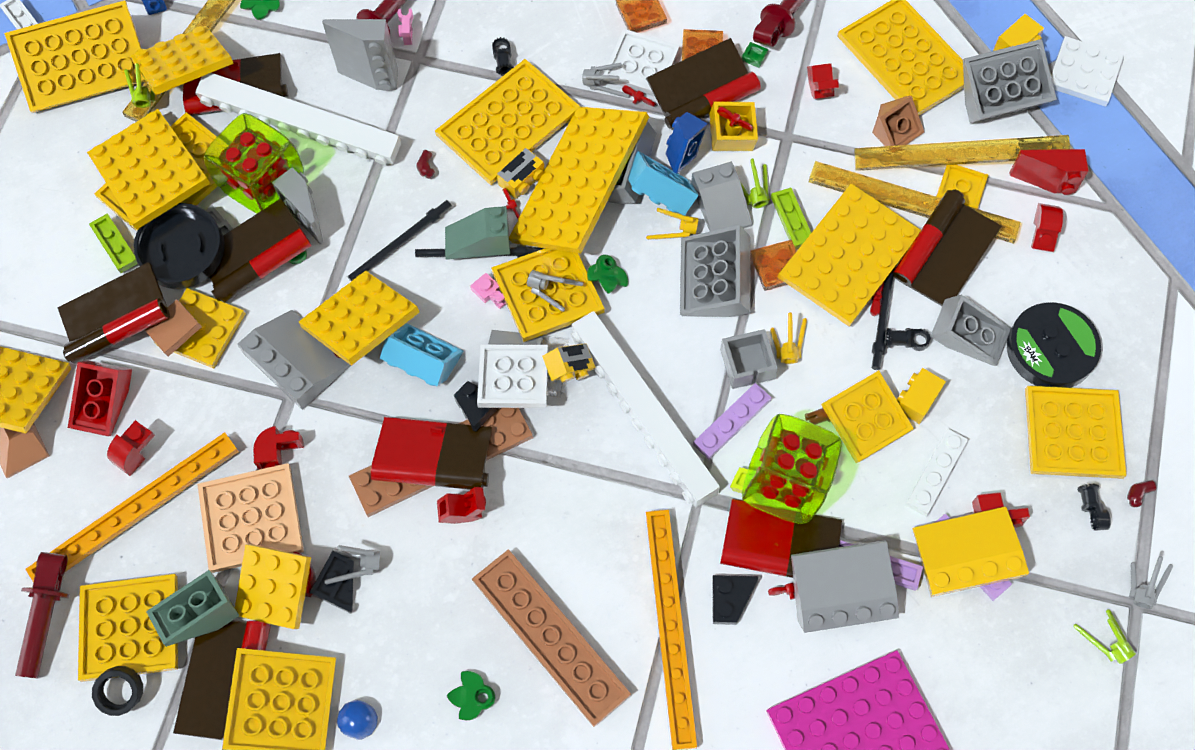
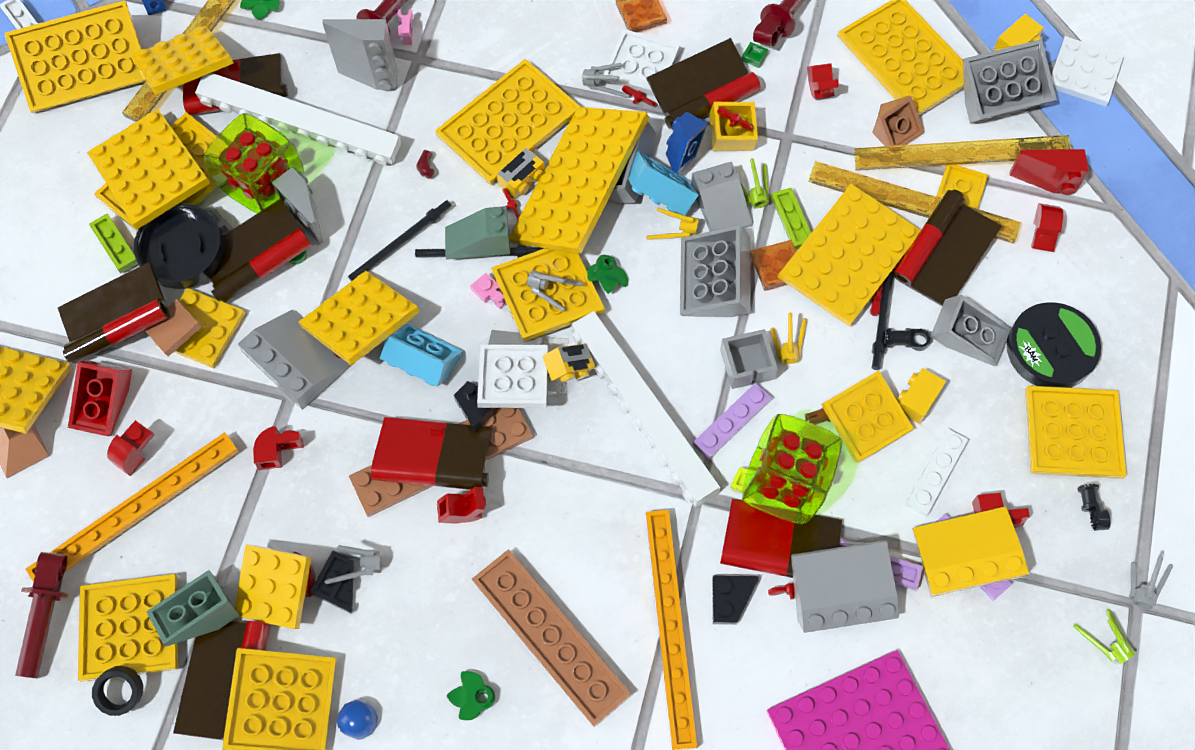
lime plant [124,63,155,108] -> none
light nougat plate [197,463,304,573] -> none
black connector [492,37,514,76] -> none
clear orange plate [682,29,723,60] -> none
dark red arm [1127,480,1156,507] -> none

